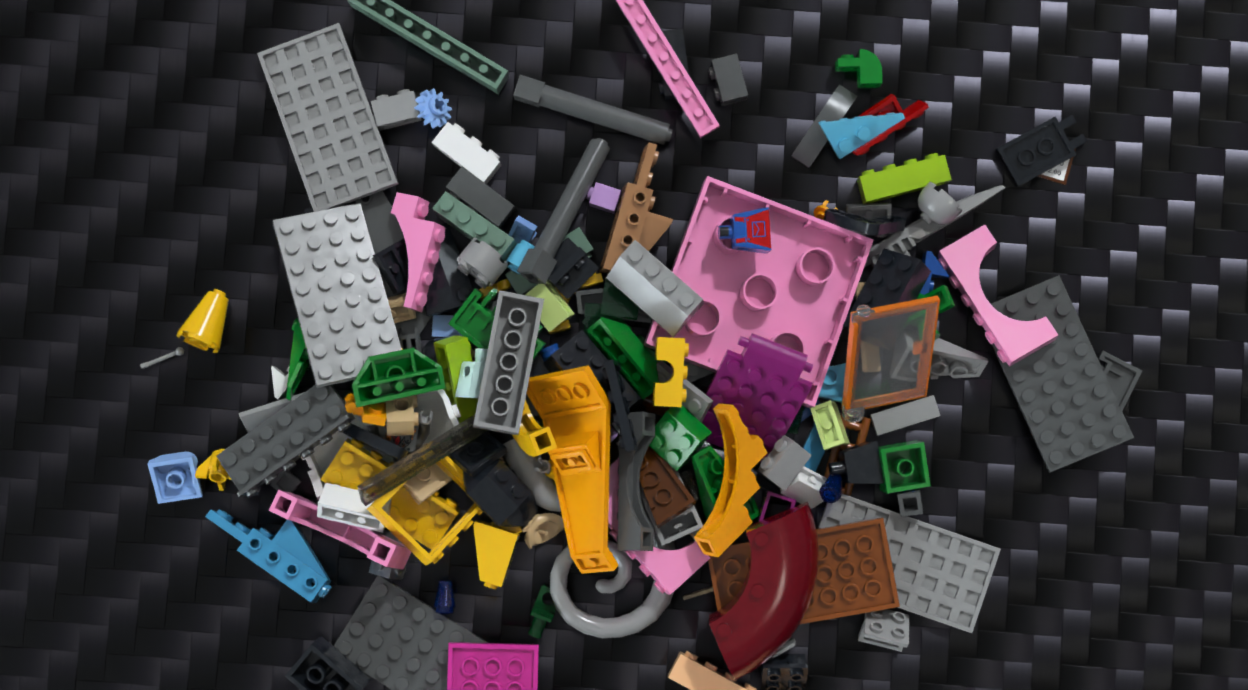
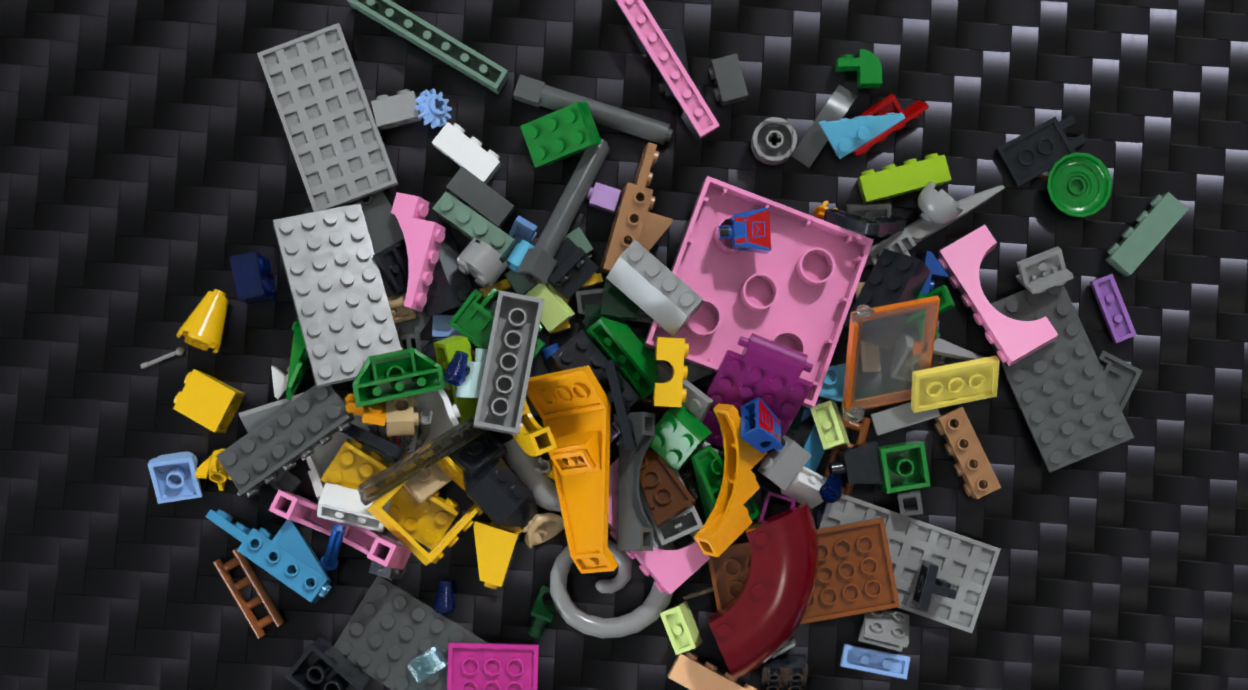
none -> yellow slope [173,369,246,433]
none -> dark orange bar [213,547,285,639]
none -> clear blue brick [229,251,276,304]
none -> blue axle [320,524,345,571]
none -> clear light blue bracket [407,645,448,683]
none -> clear blue cone [443,351,469,386]
none -> green brick [520,102,602,168]
none -> yellowish green panel [660,601,703,655]
none -> blue torso [741,397,786,453]
none -> light grey brick [751,117,797,165]
none -> light blue tile [840,644,911,680]
none -> light yellow plate [911,355,1000,413]
none -> black bracket [911,560,957,611]
none -> medium nougat brick [934,407,1001,499]
none -> light grey bracket [1016,246,1074,294]
none -> green hat [1047,152,1112,217]
none -> medium lavender plate [1090,274,1137,343]
none -> sand green brick [1105,192,1189,277]

